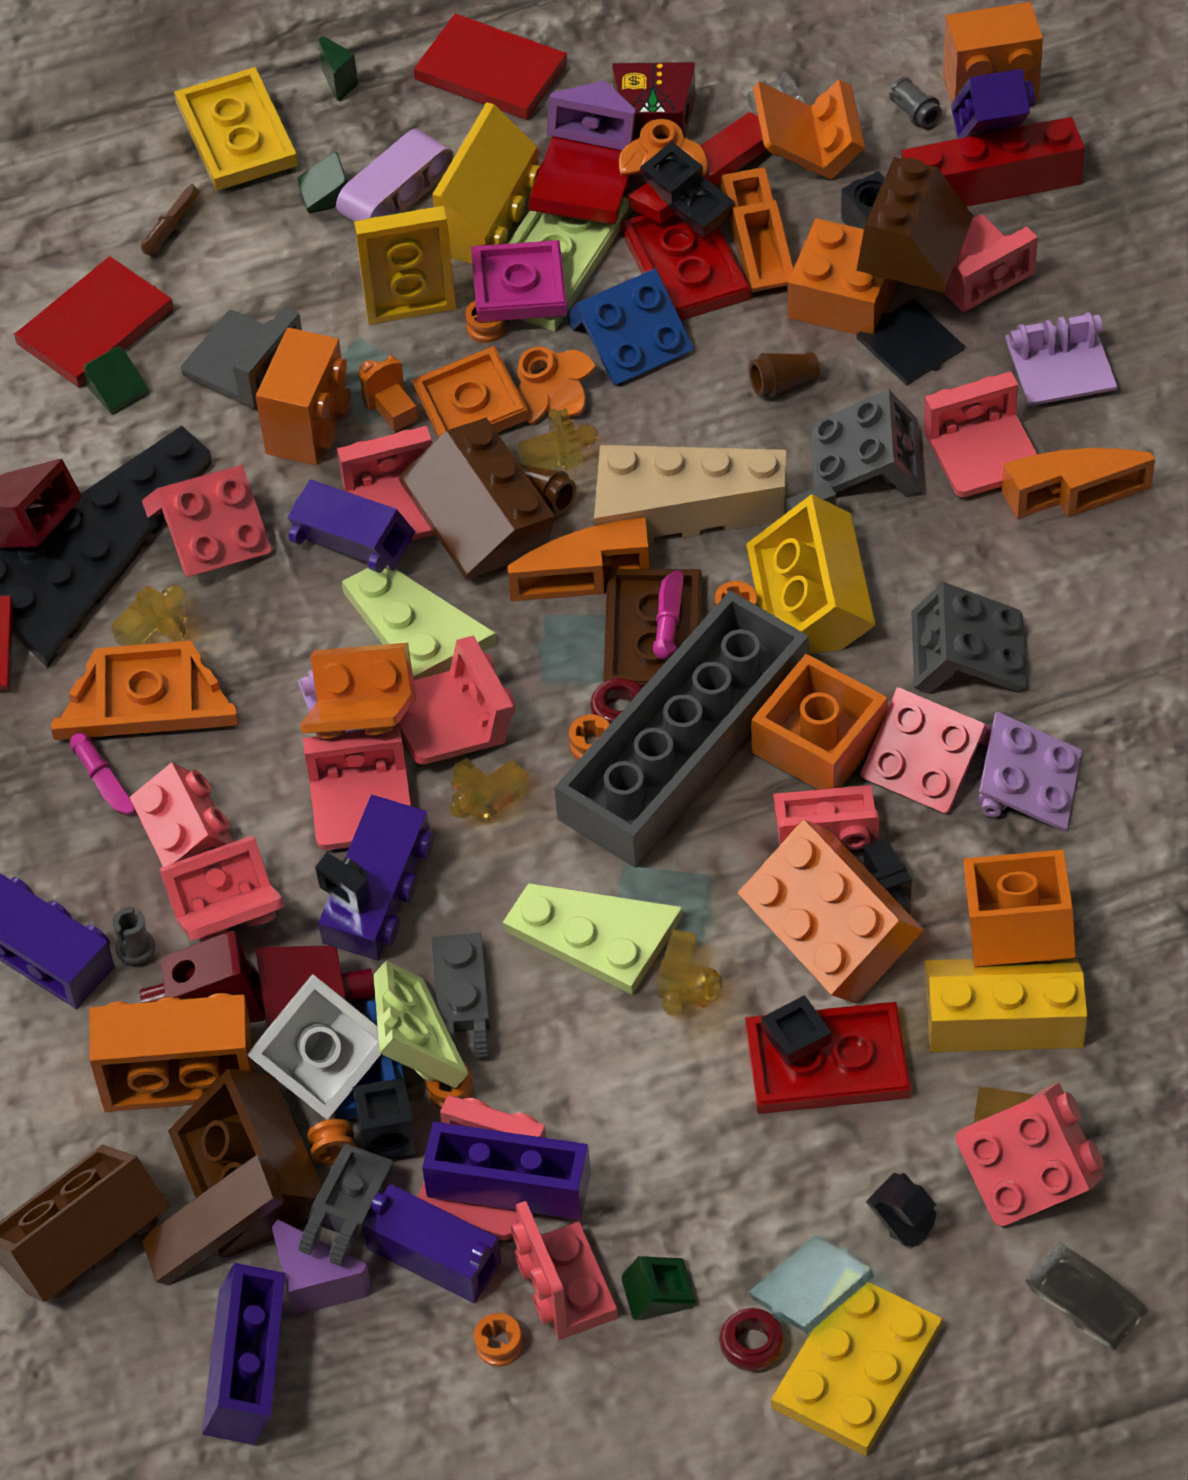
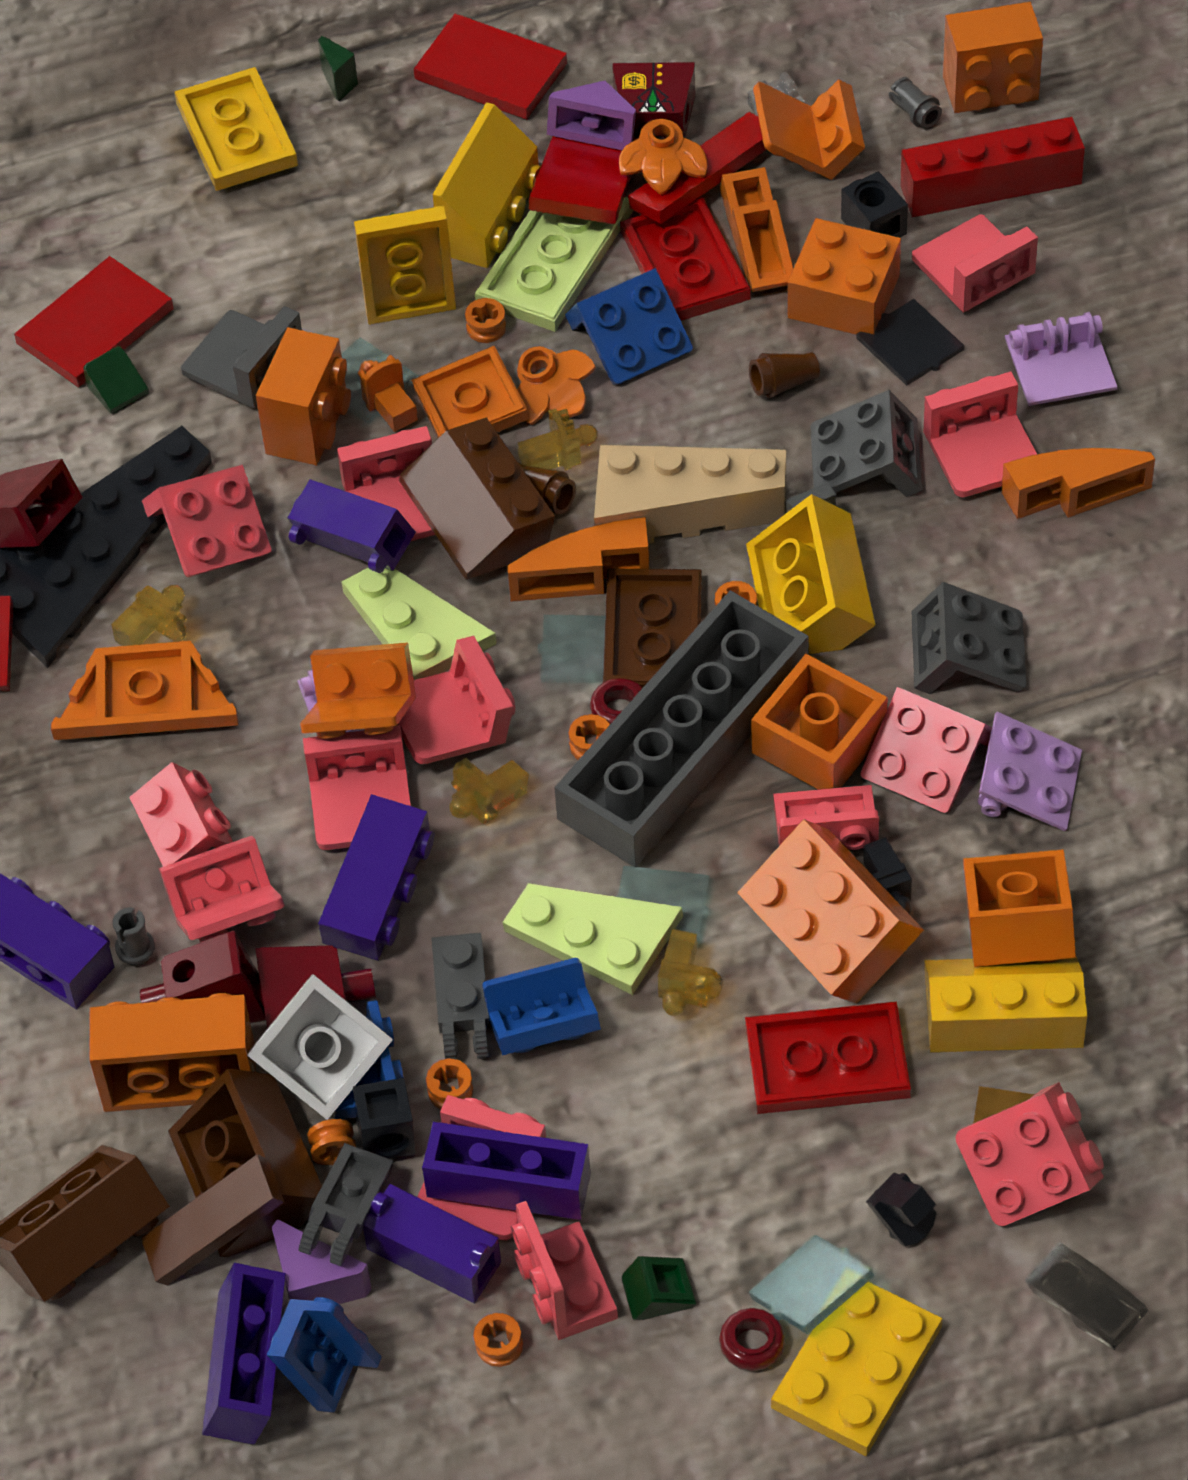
dark pink piece [70,732,137,817] -> none
reddish brown piece [141,184,200,256] -> none
slope [297,152,347,213] -> none
black plate [315,852,371,914] -> none
lavender beam [336,128,454,222] -> none
yellowish green wing [374,961,468,1088] -> none
dark pink tile [471,240,567,322] -> none
black slope [640,141,735,238] -> none
dark pink piece [653,570,684,660] -> none
black plate [761,995,832,1066] -> none
reddish brown slope [856,157,973,293] -> none
dark purple brick [951,69,1035,139] -> none
none -> blue bracket [267,1297,382,1413]
none -> blue bracket [482,958,601,1056]

